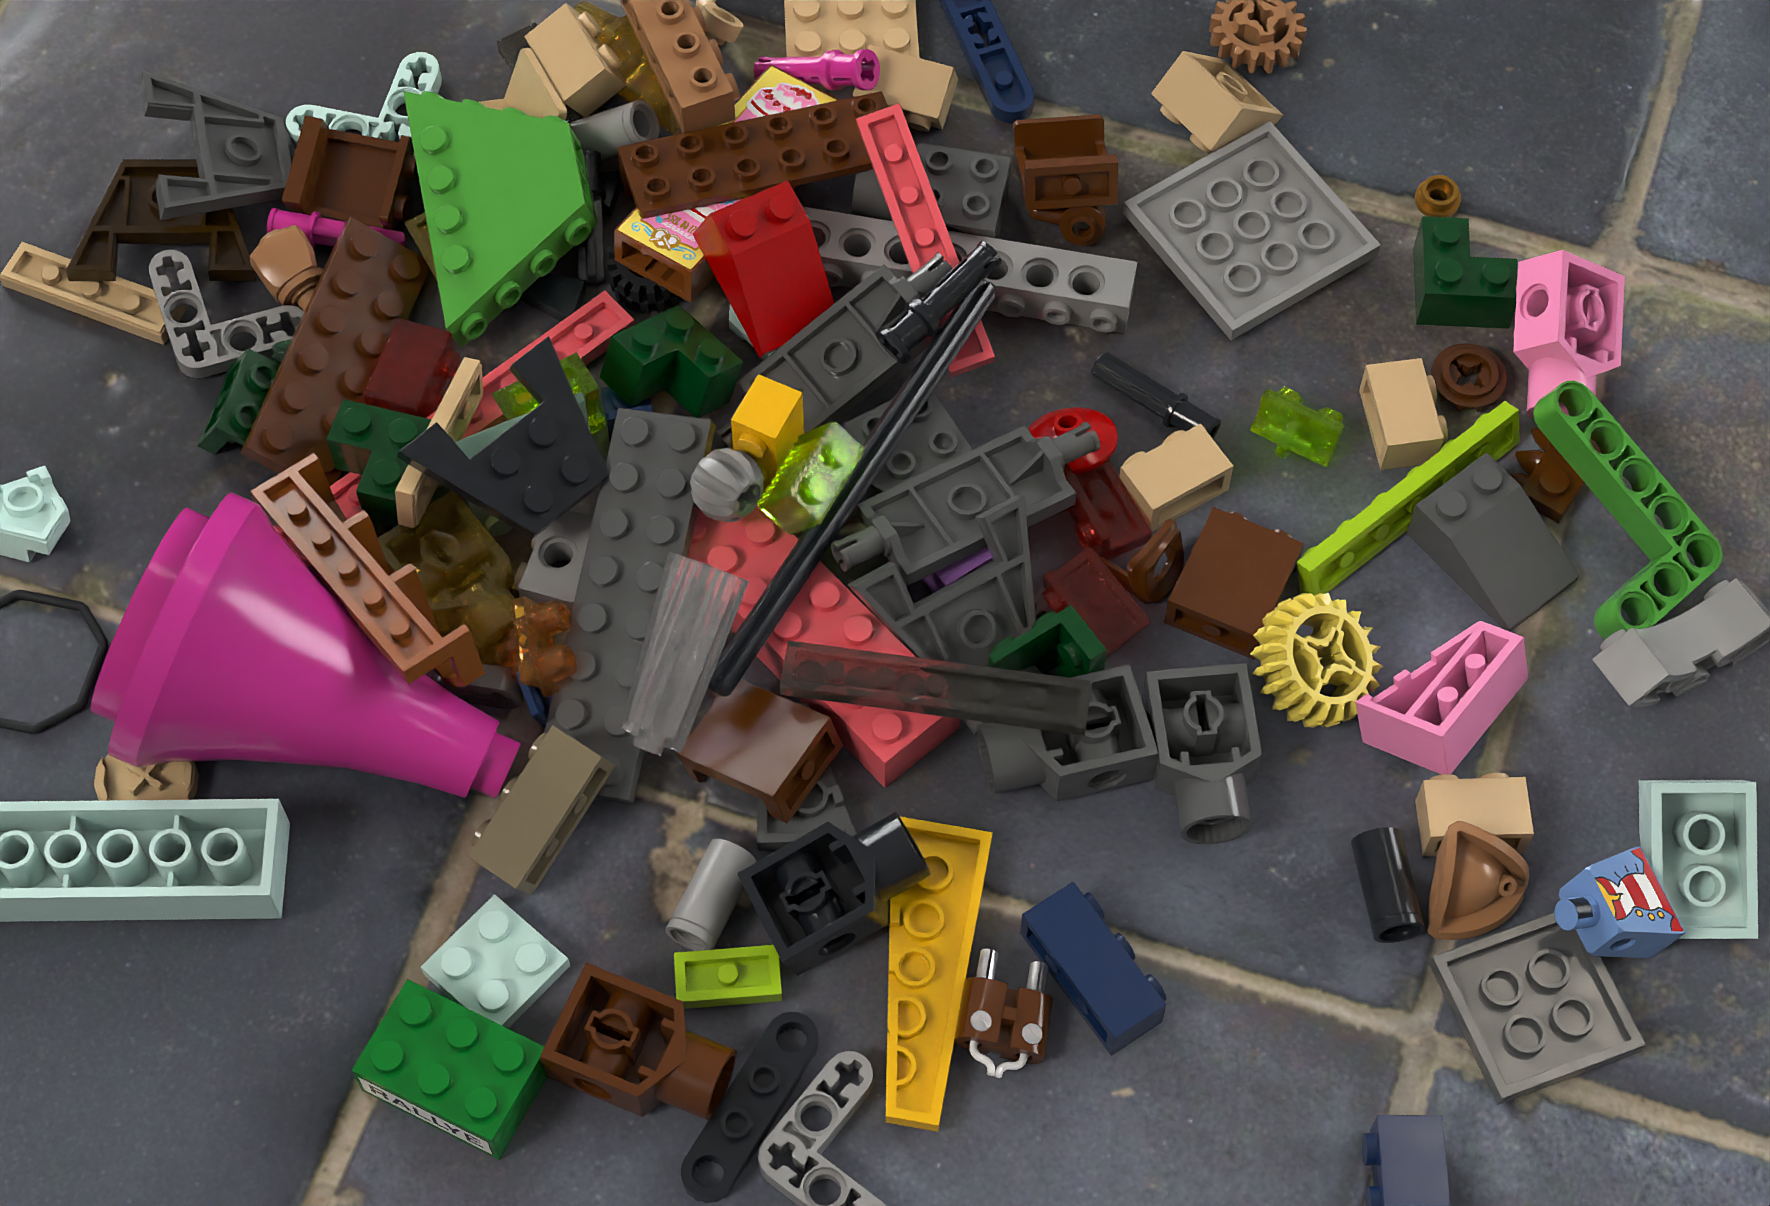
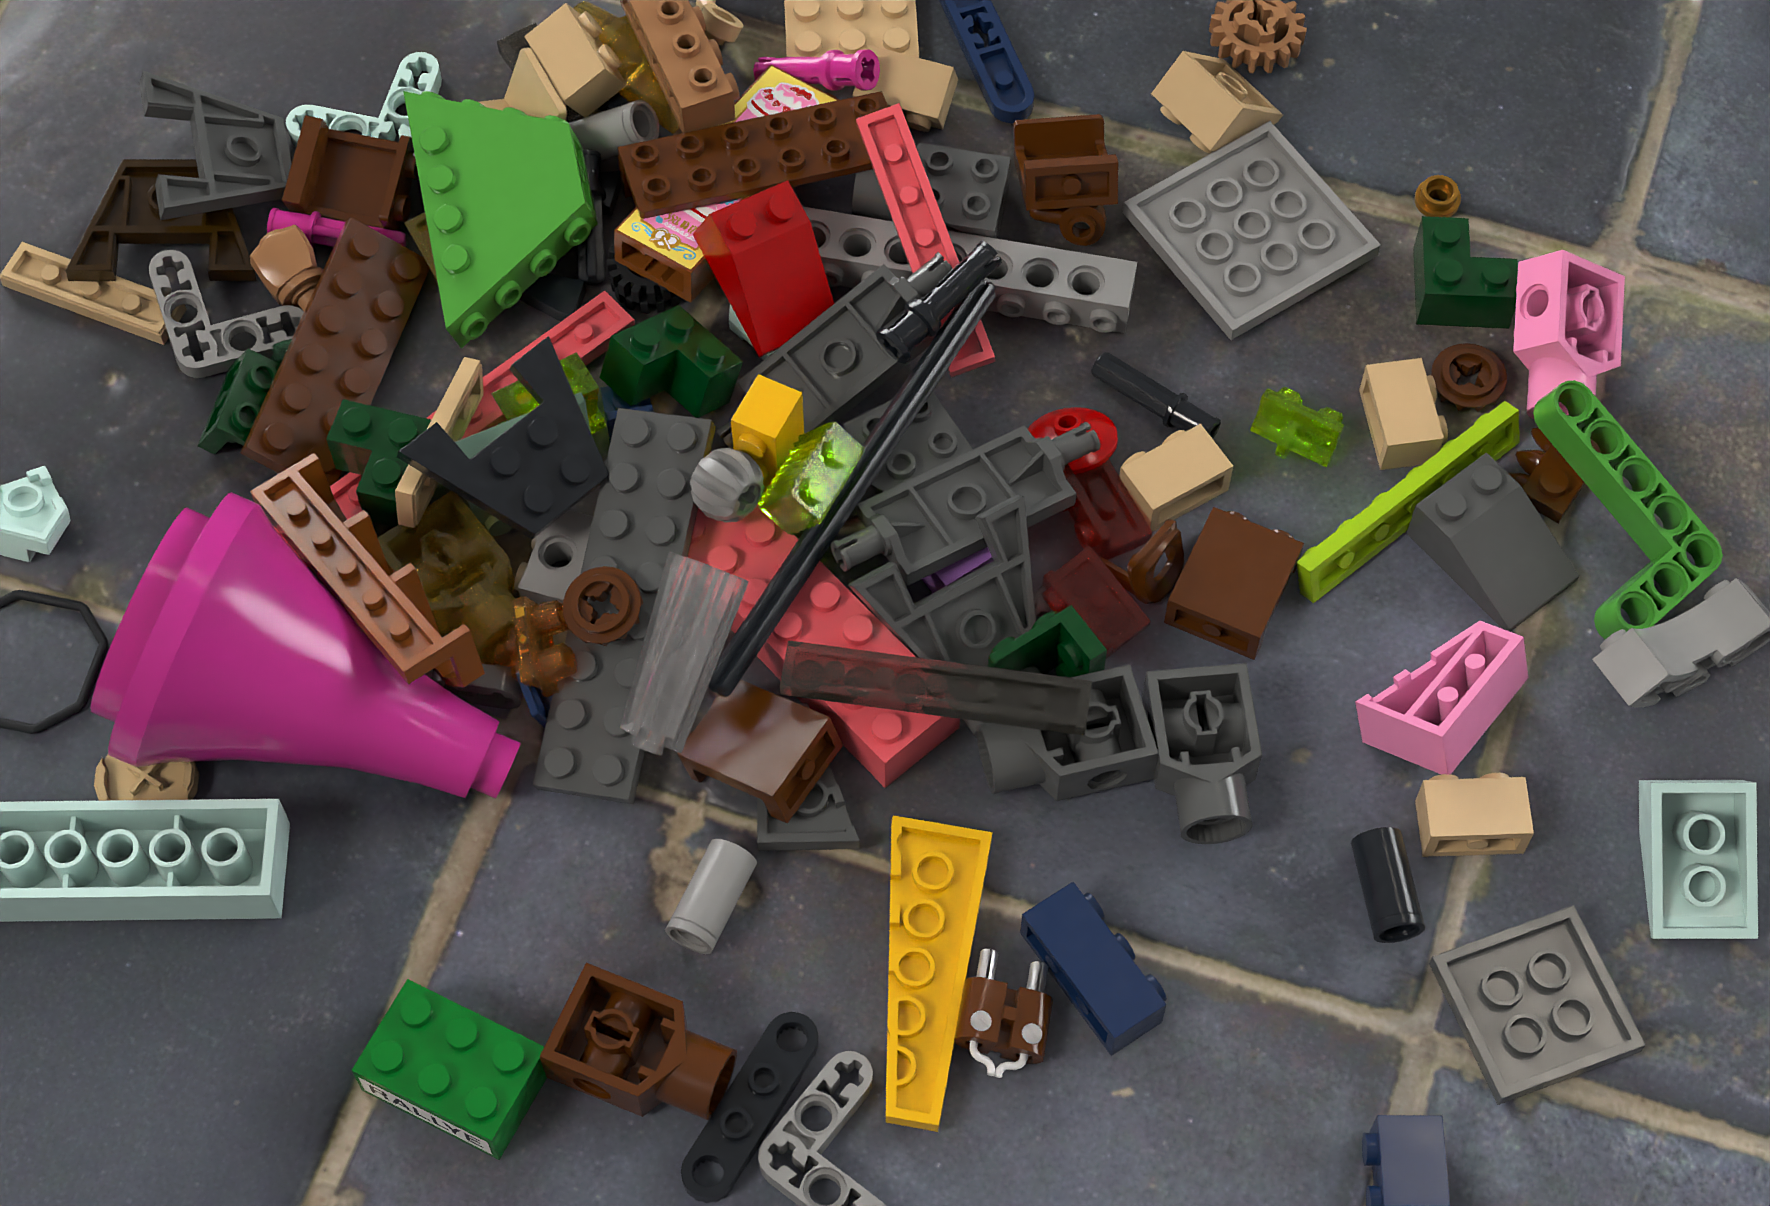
clear red brick [363,318,460,418] -> none
light aqua plate [420,894,570,1028] -> none
dark tan brick [468,725,616,895] -> none
lime plate [674,945,782,1009] -> none
black brick [737,812,932,976] -> none
light yellow gear [1250,593,1383,728] -> none
medium nougat hat [1427,821,1529,940] -> none
medium blue torso [1554,846,1686,958] -> none
none -> reddish brown gear [563,566,644,647]

